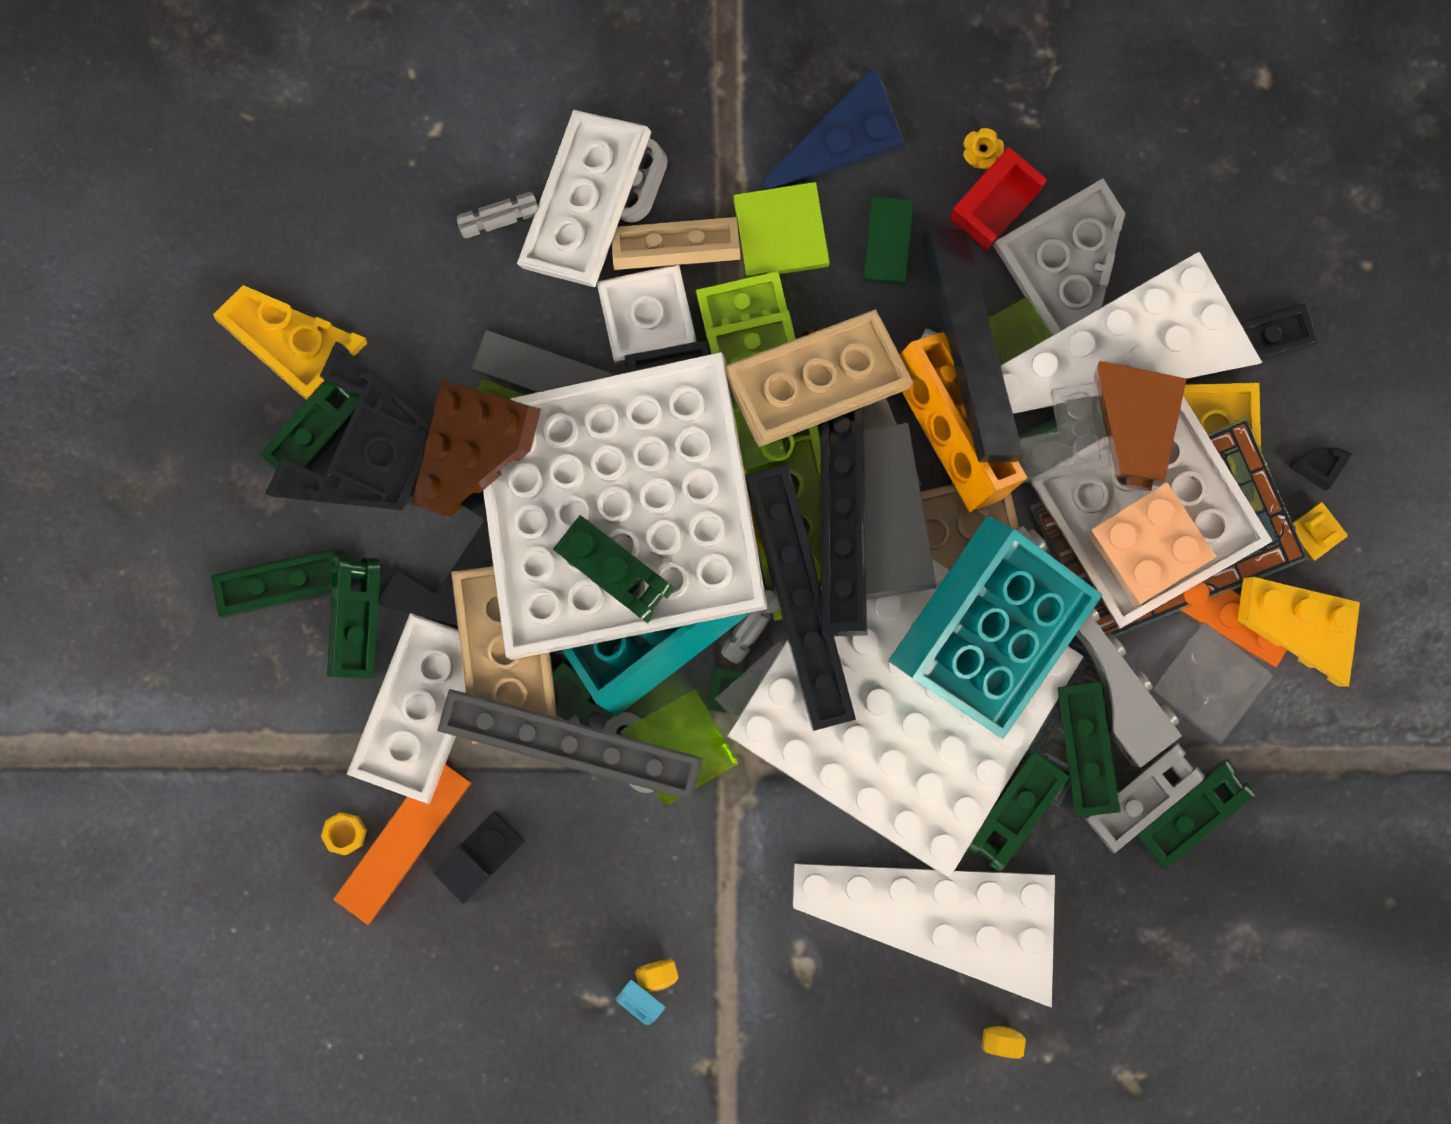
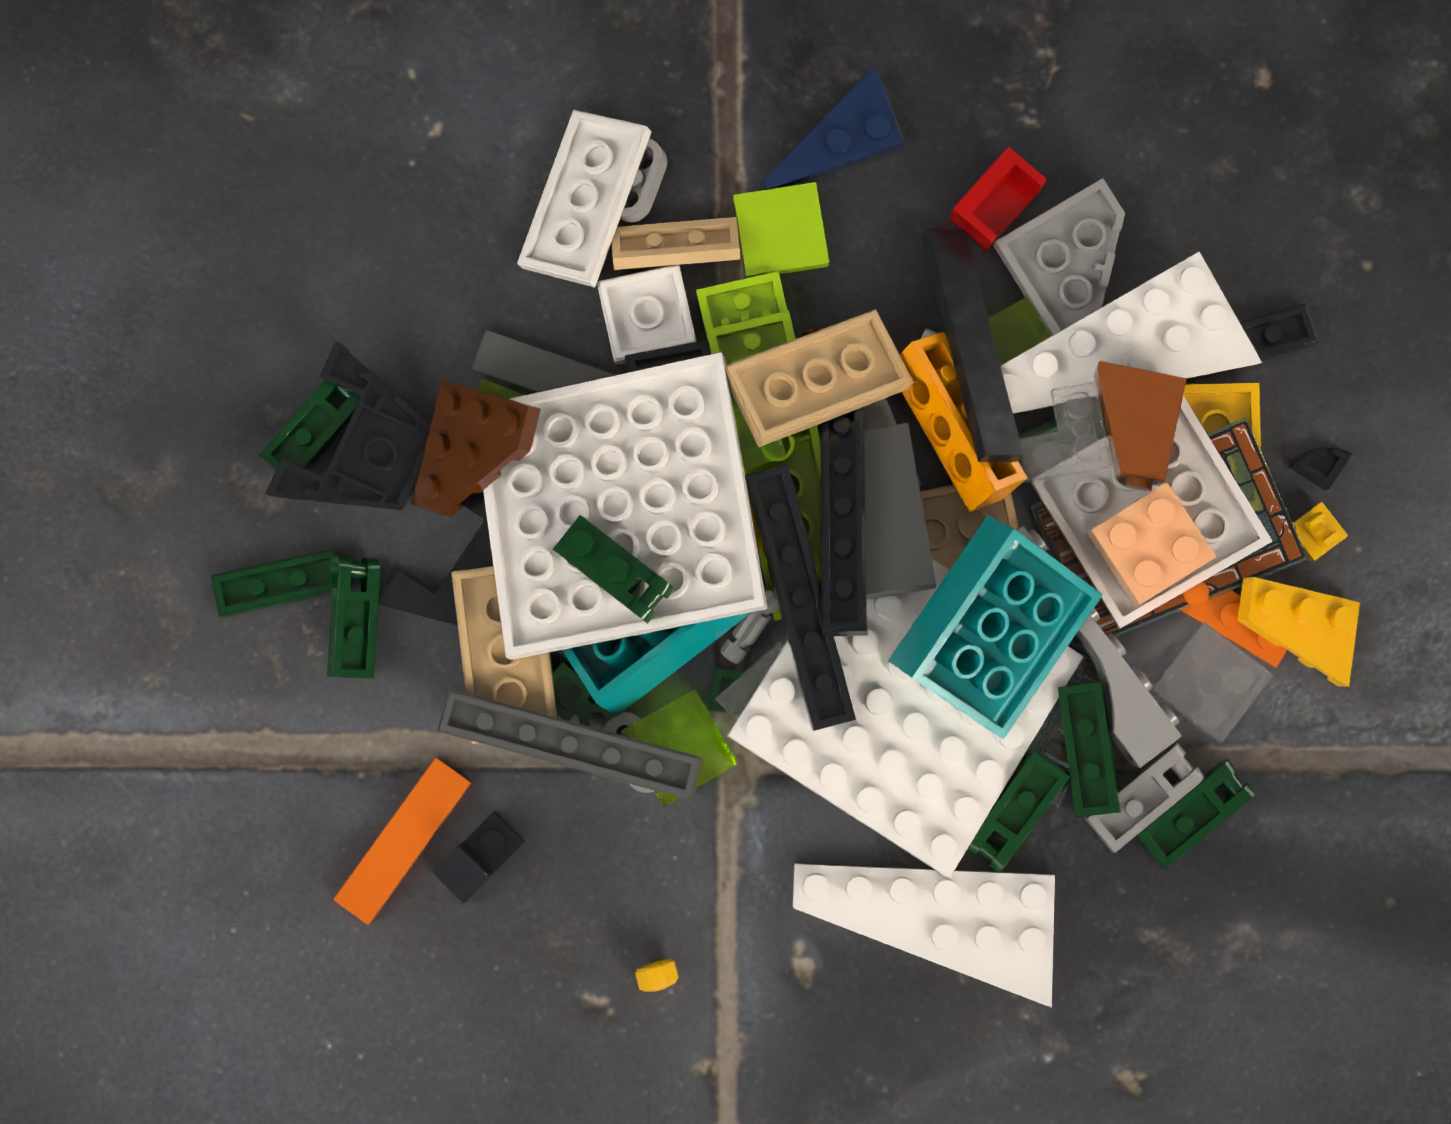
yellow wing [213,285,367,401] -> none
yellow tile [321,812,367,855] -> none
white tile [347,613,466,805] -> none
light grey axle [457,192,538,238] -> none
medium azure tile [615,980,665,1026] -> none
dark green tile [863,196,914,285] -> none
yellow plate [963,128,1004,169] -> none
yellow tile [981,1026,1026,1059] -> none

